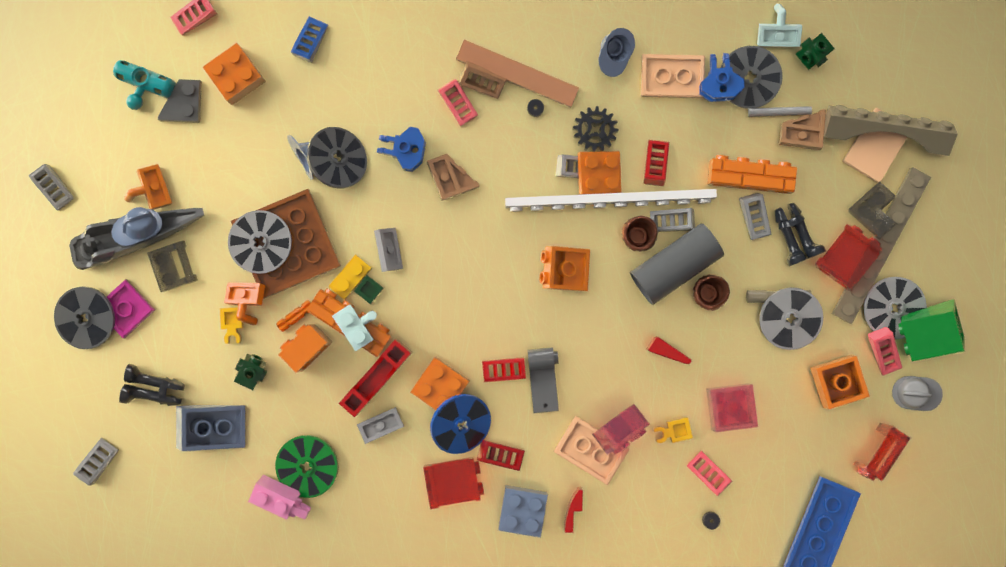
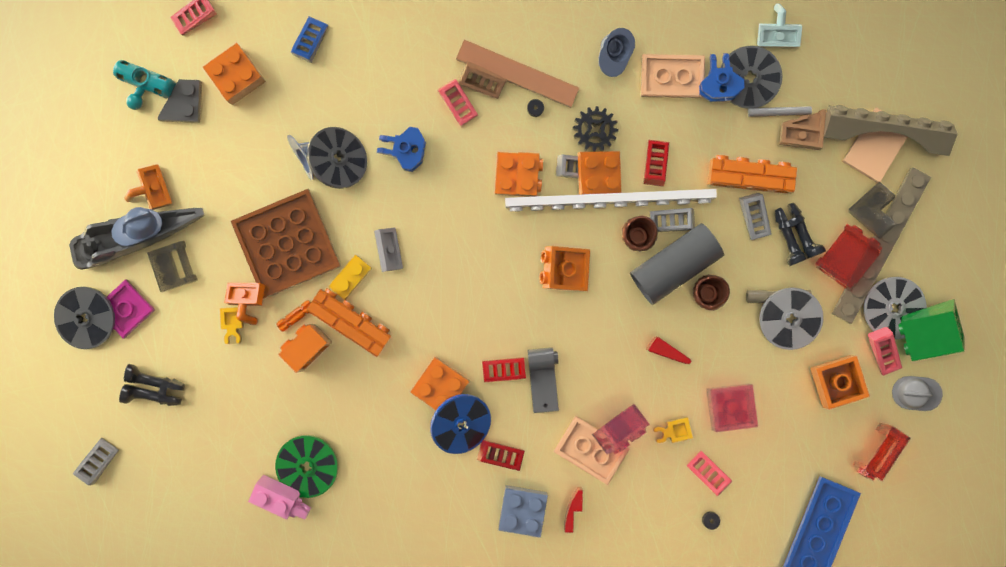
light grey slope [28,164,74,211] -> none
sand blue slope [176,405,245,451] -> none
light grey piece [228,210,292,274] -> none
dark green brick [234,354,267,391] -> none
light aqua plate [332,304,377,352] -> none
red arch [338,339,413,418] -> none
dark green tile [354,275,384,304] -> none
light grey plate [357,407,404,444] -> none
clear red panel [423,457,484,509] -> none
medium nougat wing [427,154,480,201] -> none
dark green brick [796,33,835,70] -> none
none -> orange plate [495,152,543,197]

